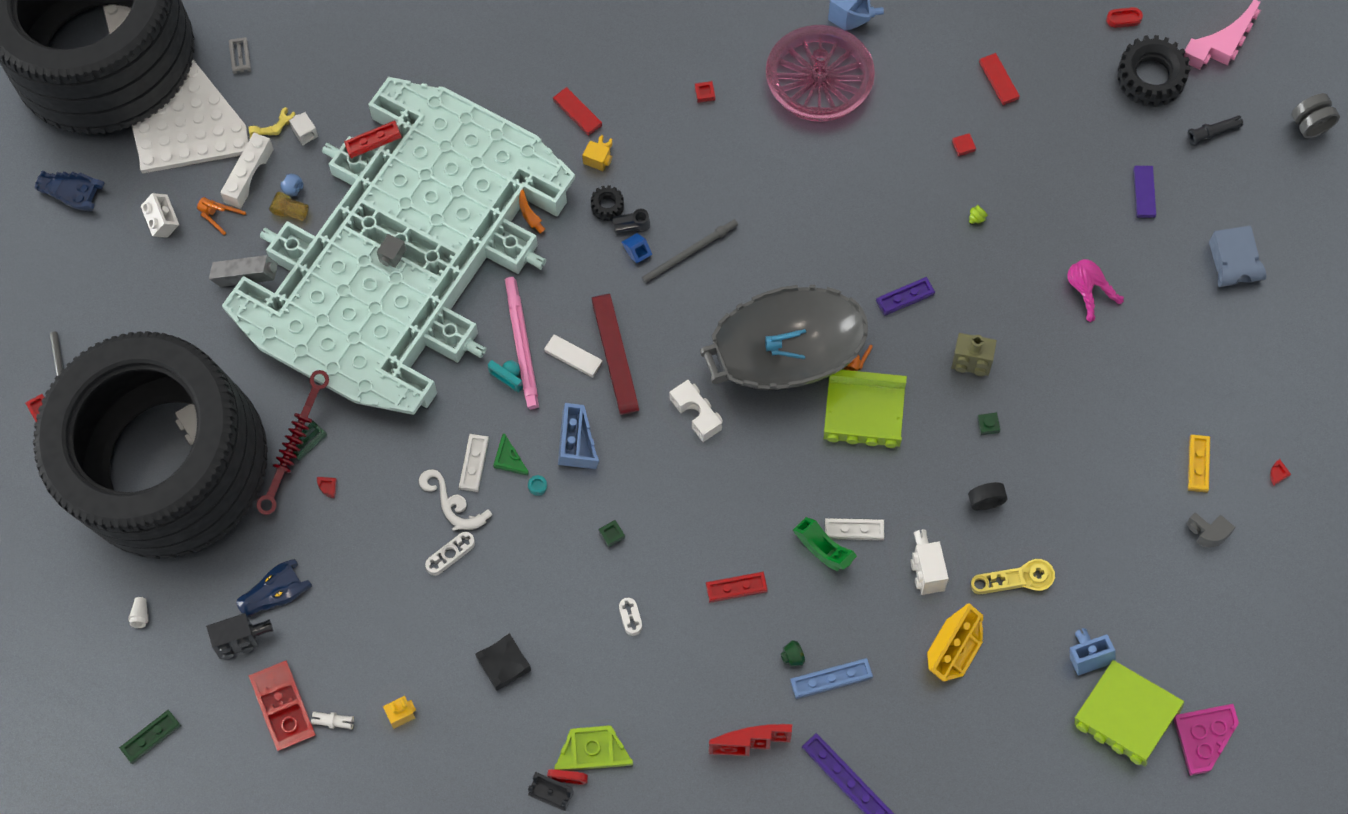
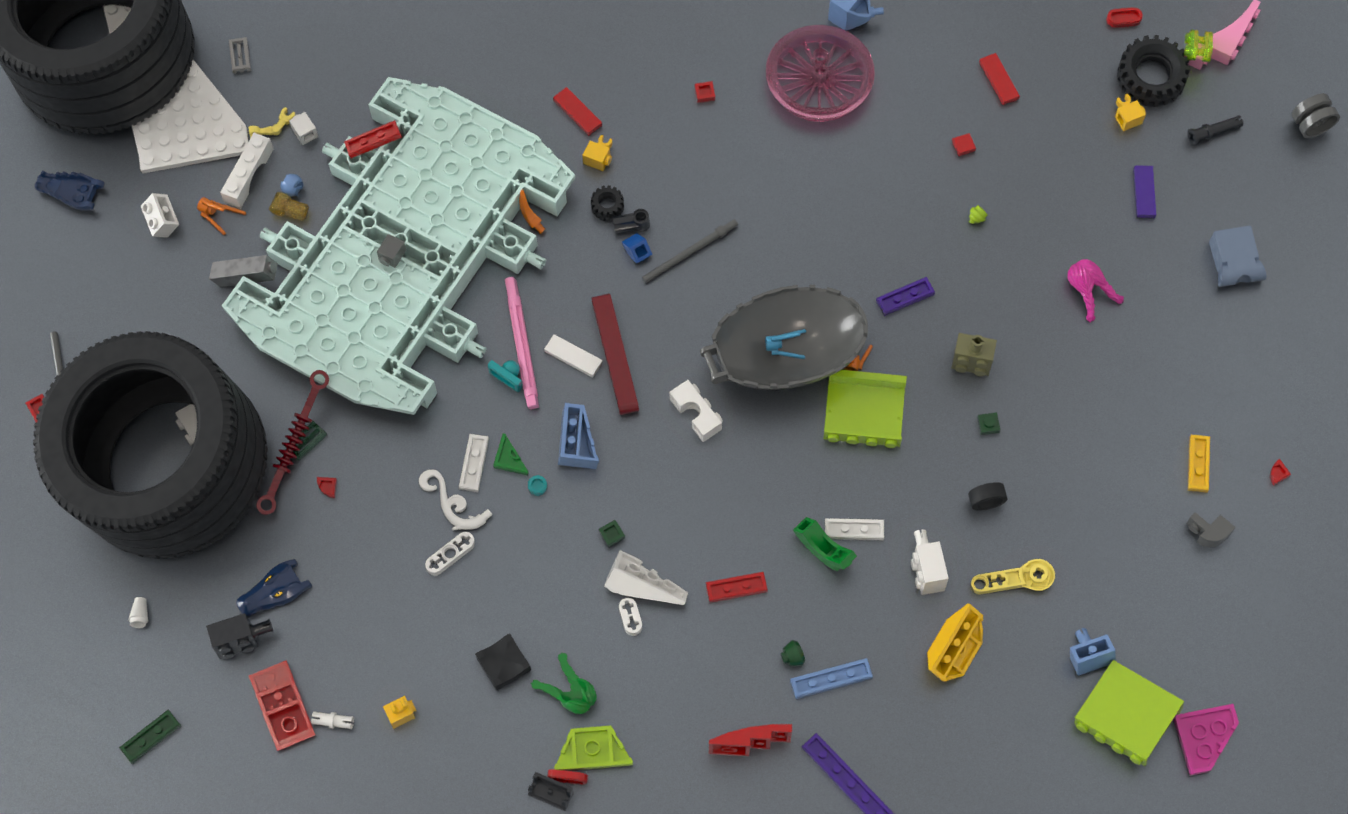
none -> green hair [531,653,597,714]
none -> white wedge [604,550,688,605]
none -> yellow brick [1115,94,1146,131]
none -> clear neon green brick [1184,29,1213,62]

